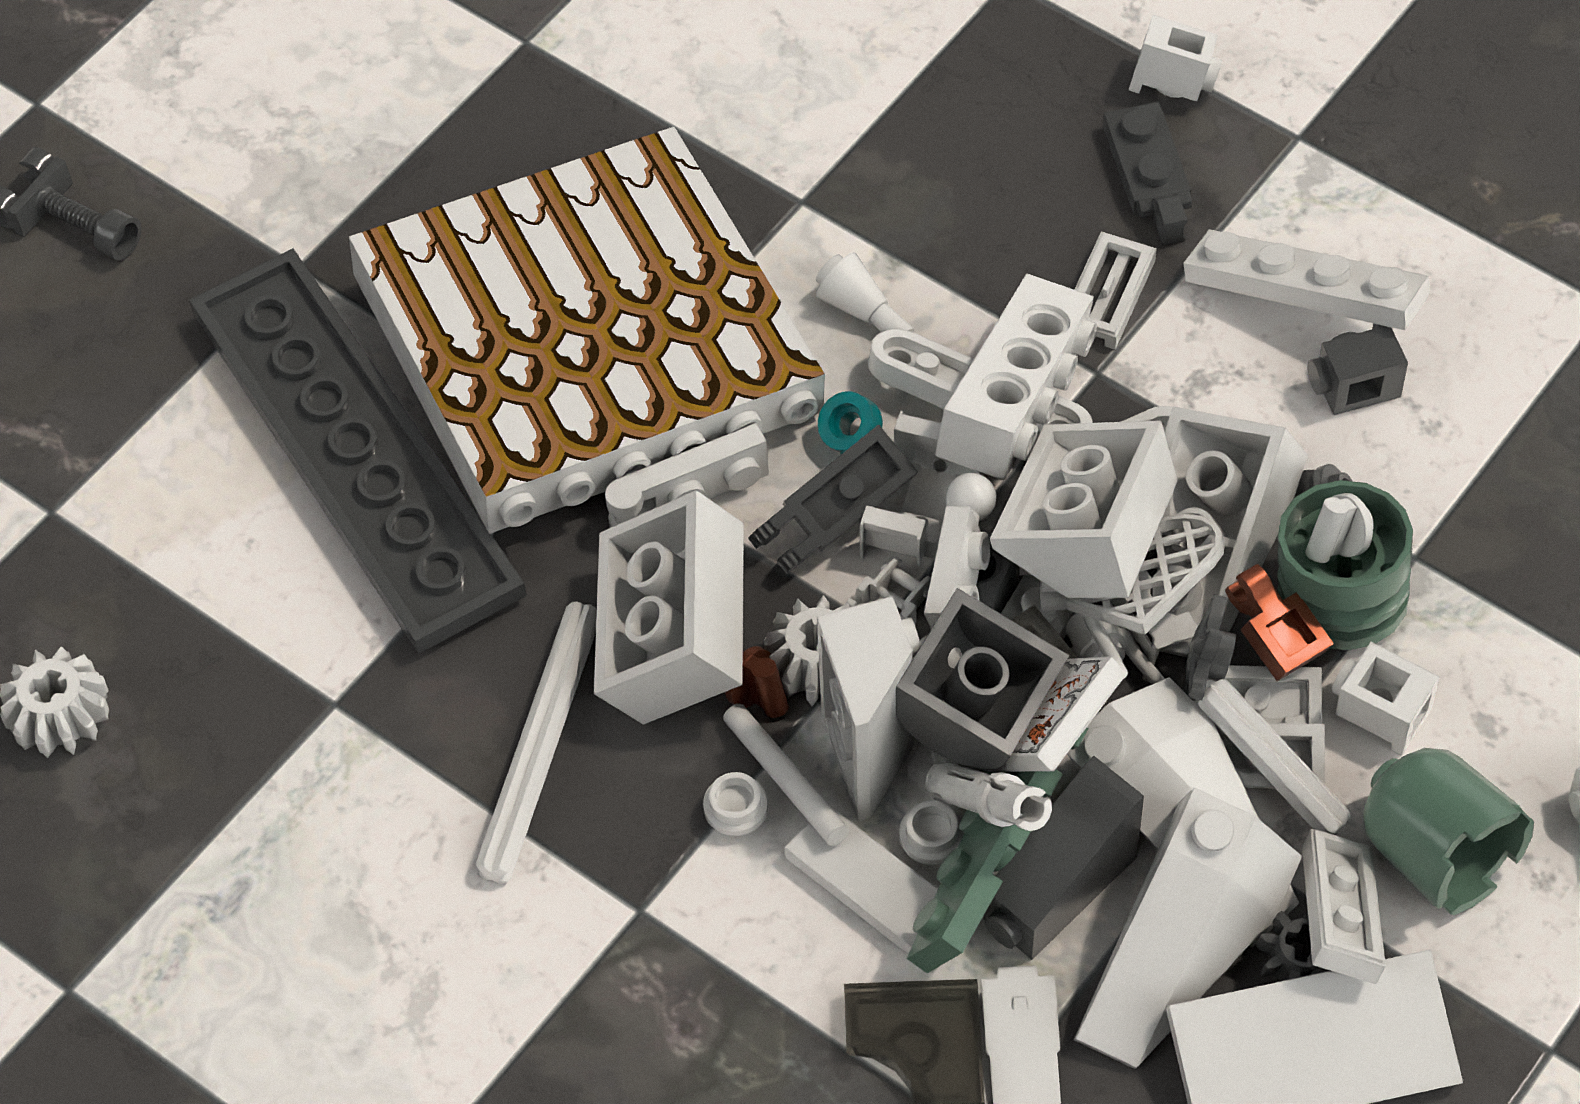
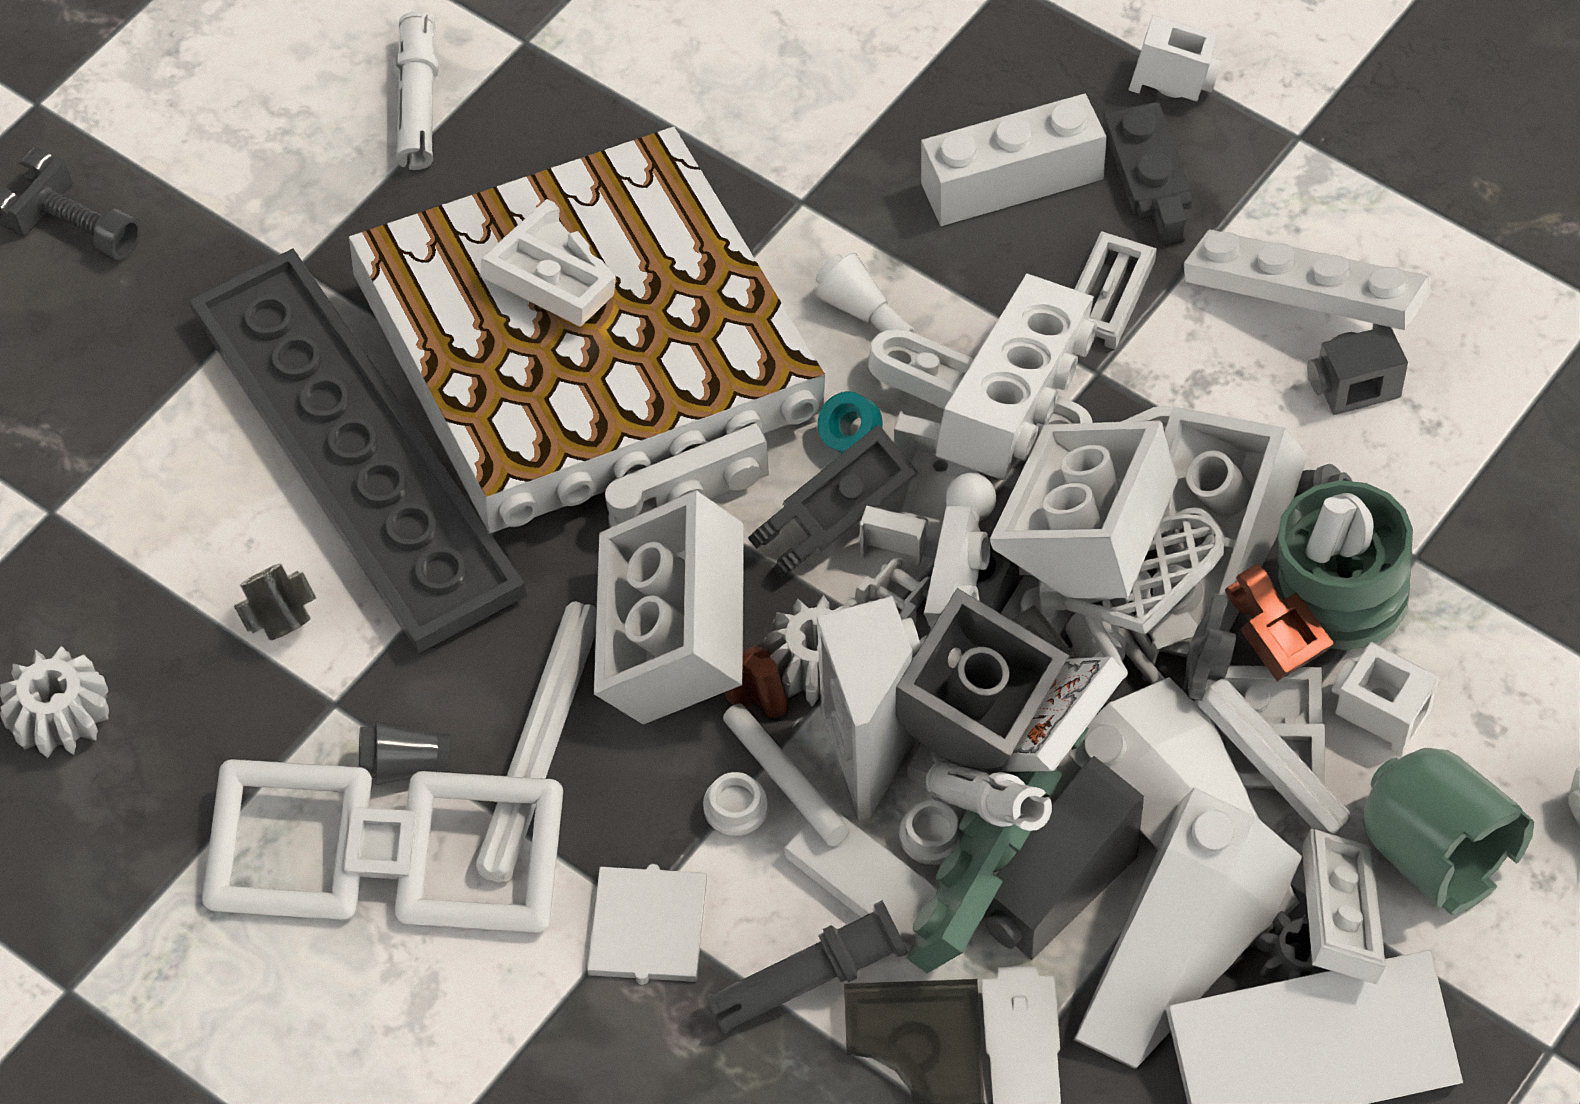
none -> white bar [202,759,563,933]
none -> clear smoke gear [234,563,317,640]
none -> dark grey cone [359,721,451,785]
none -> white pin [393,12,439,170]
none -> white wing [480,199,616,327]
none -> white piece [587,864,707,985]
none -> dark grey pin [706,900,908,1034]
none -> white brick [921,93,1106,226]

